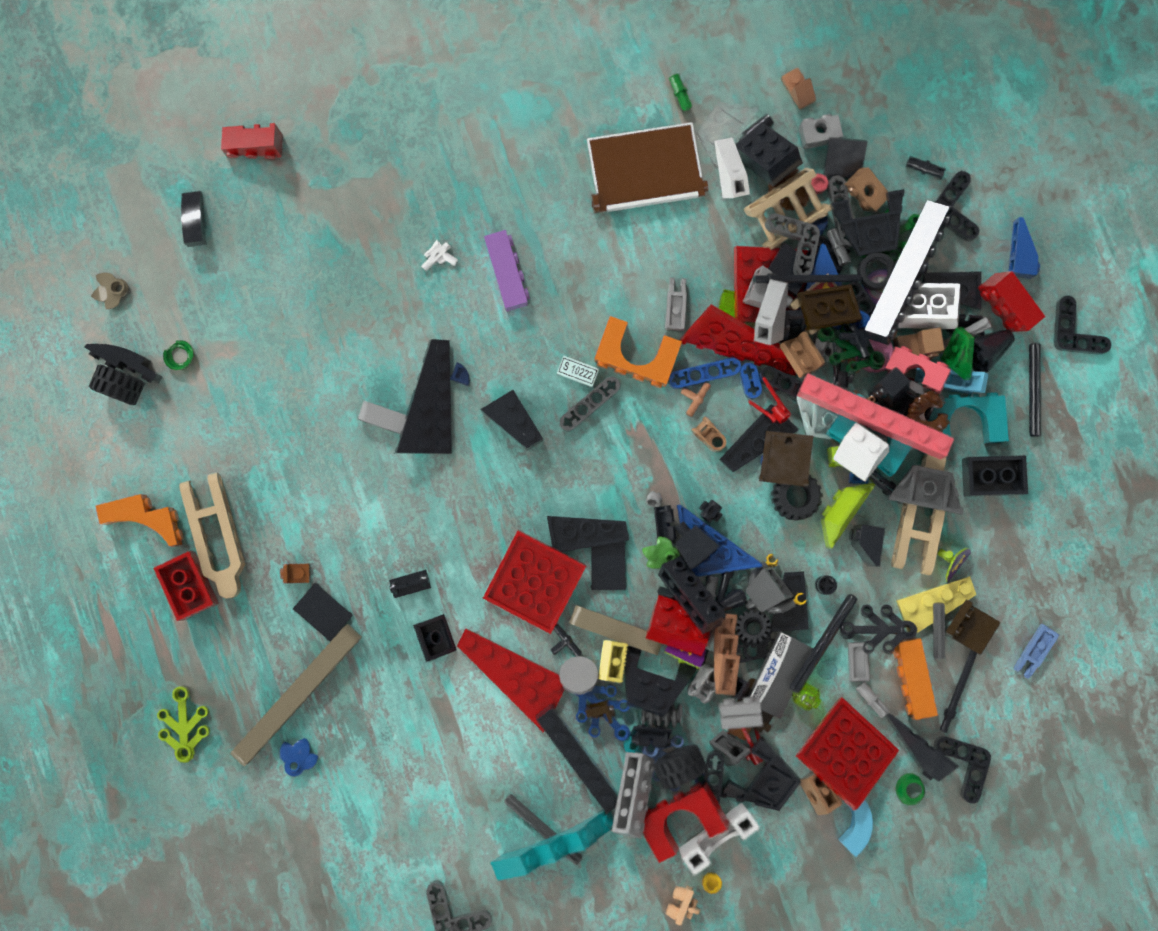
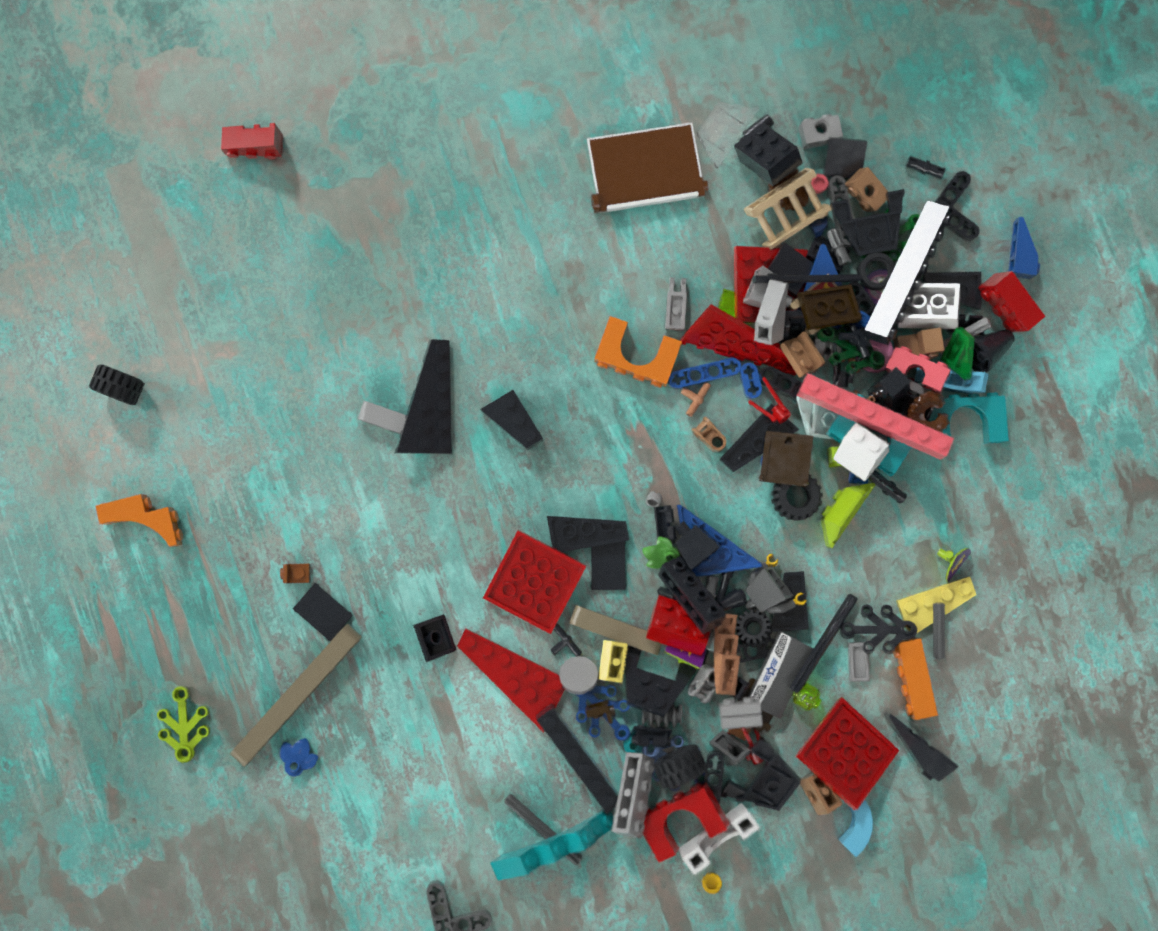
black slope [84,343,163,383] -> none
dark tan plate [91,273,129,310] -> none
red brick [153,551,219,621] -> none
green piece [163,340,194,370] -> none
tan piece [179,472,246,598] -> none
black slope [181,191,207,247] -> none
black hinge [389,570,431,598] -> none
white piece [421,240,458,271] -> none
dark blue tile [450,362,470,387] -> none
medium lavender brick [484,230,530,312] -> none
light aqua tile [557,356,599,387] -> none
dark grey beam [560,377,620,432] -> none
light nougat hips [666,885,701,926] -> none
green axle [669,73,692,111] -> none
black gear [699,500,723,524] -> none
white slope [714,137,750,198] -> none
dark grey beam [765,213,820,275] -> none
nougat slope [781,67,816,110] -> none
black wheel [815,575,837,595] -> none
black slope [849,524,885,567] -> none
light grey axle [856,682,890,718] -> none
dark grey wing [888,465,964,515] -> none
tan piece [891,453,946,576] -> none
green piece [895,773,926,806] -> none
black beam [934,736,991,804] -> none
black bar [939,650,977,733] -> none
dark brown bracket [946,599,1000,655] -> none
black brick [962,455,1028,497] -> none
medium blue hinge [1014,624,1059,679] -> none
black axle [1029,343,1041,437] -> none
black beam [1054,295,1112,355] -> none

